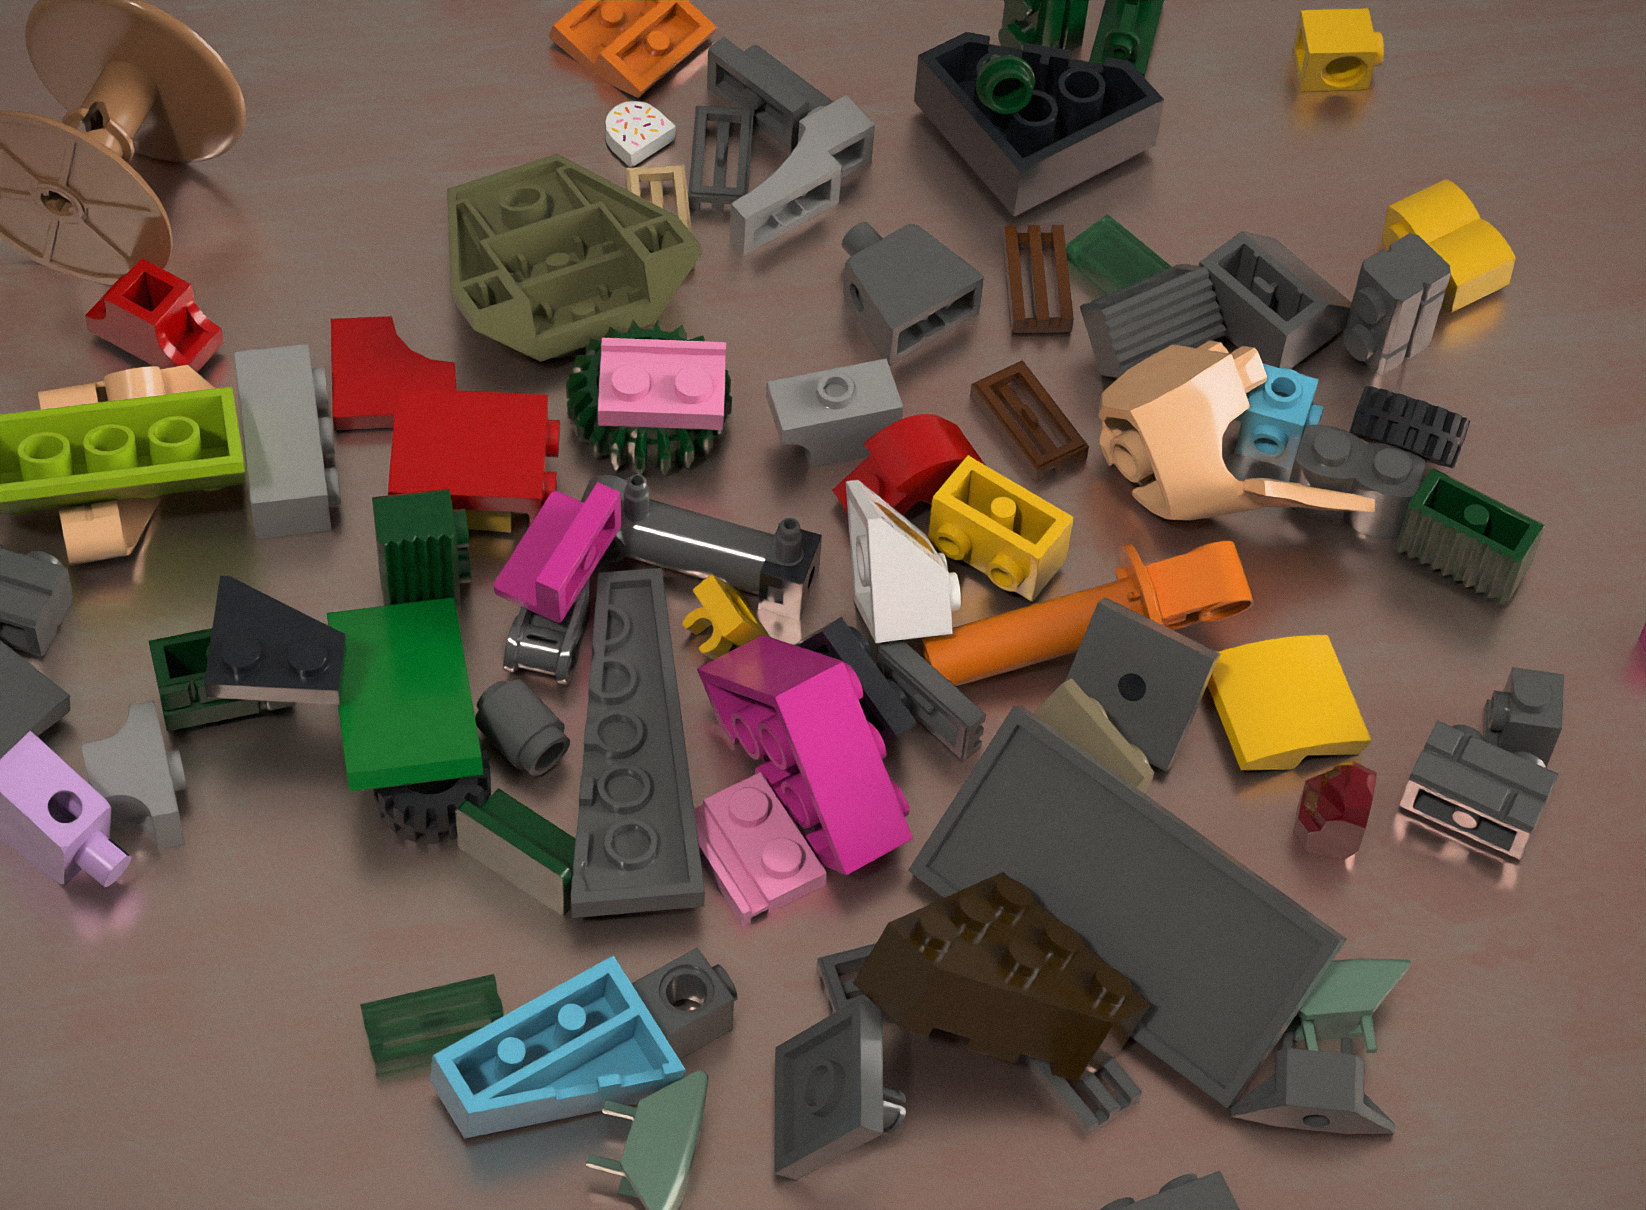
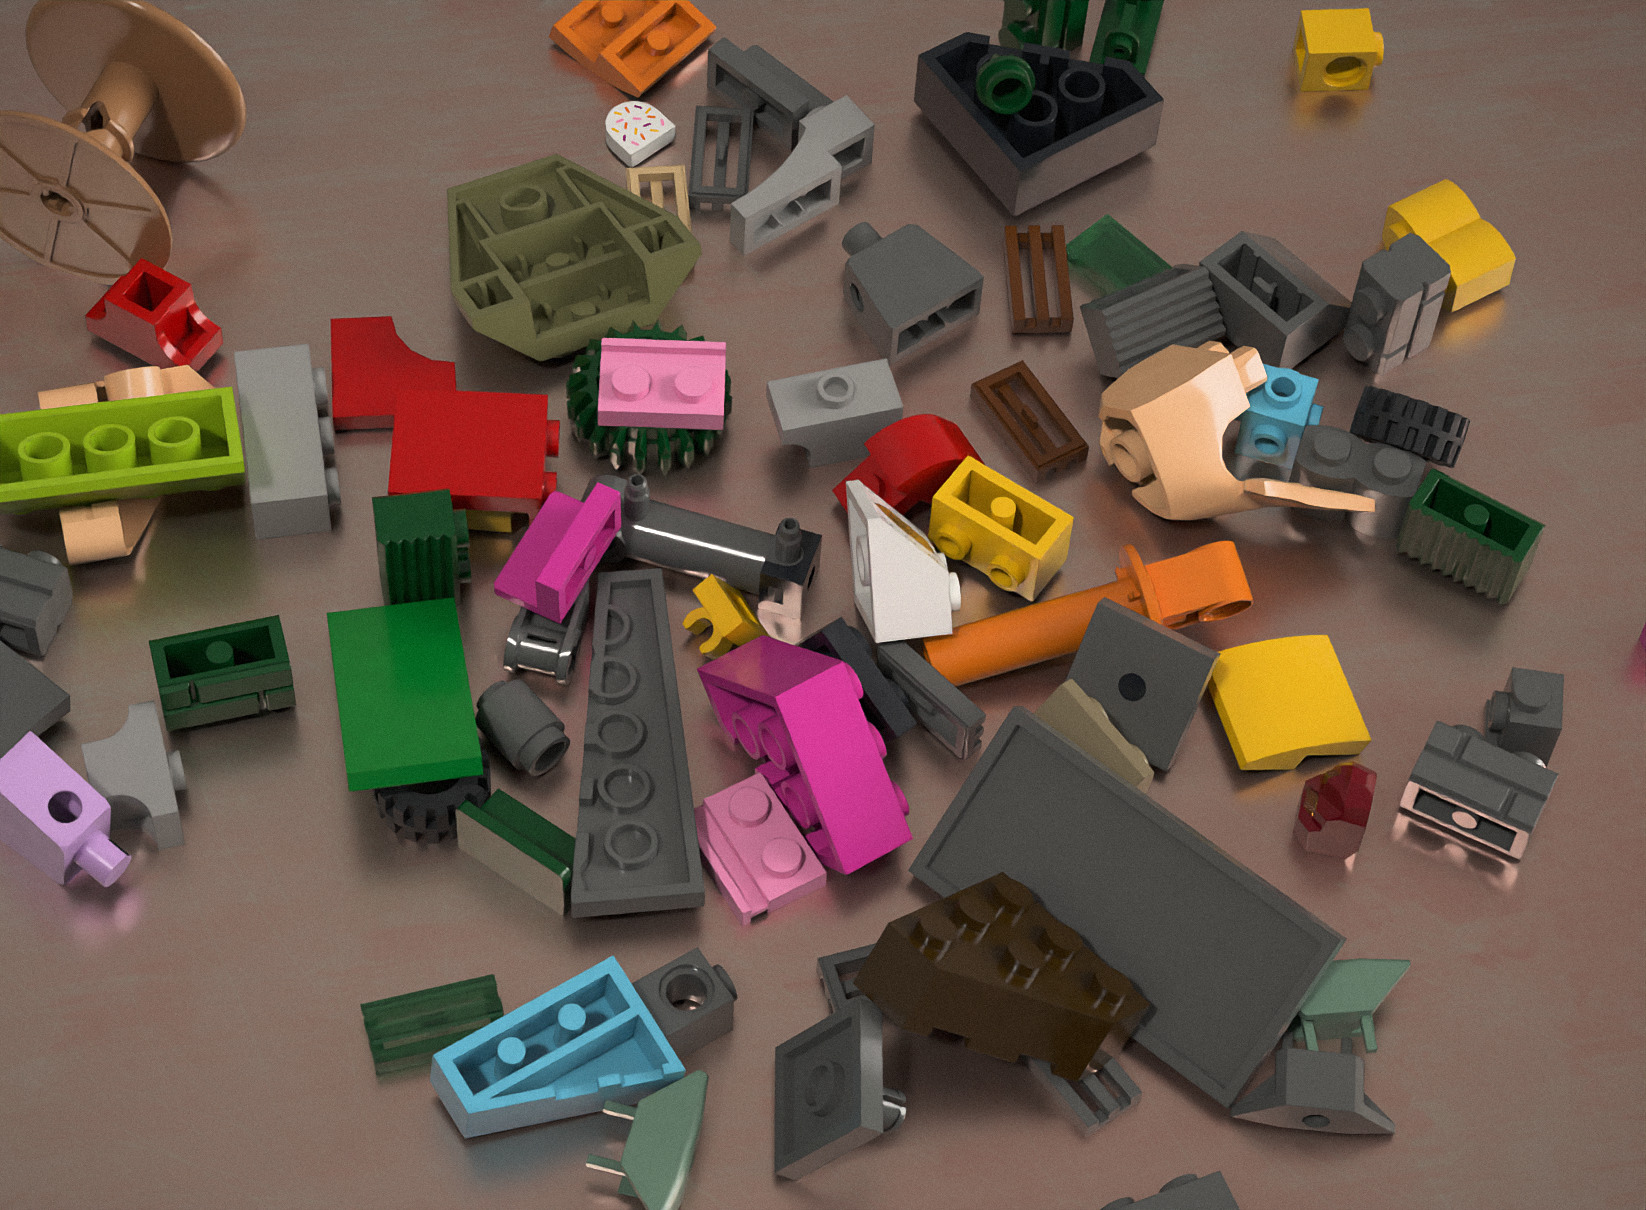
black wing [204,576,347,705] -> none

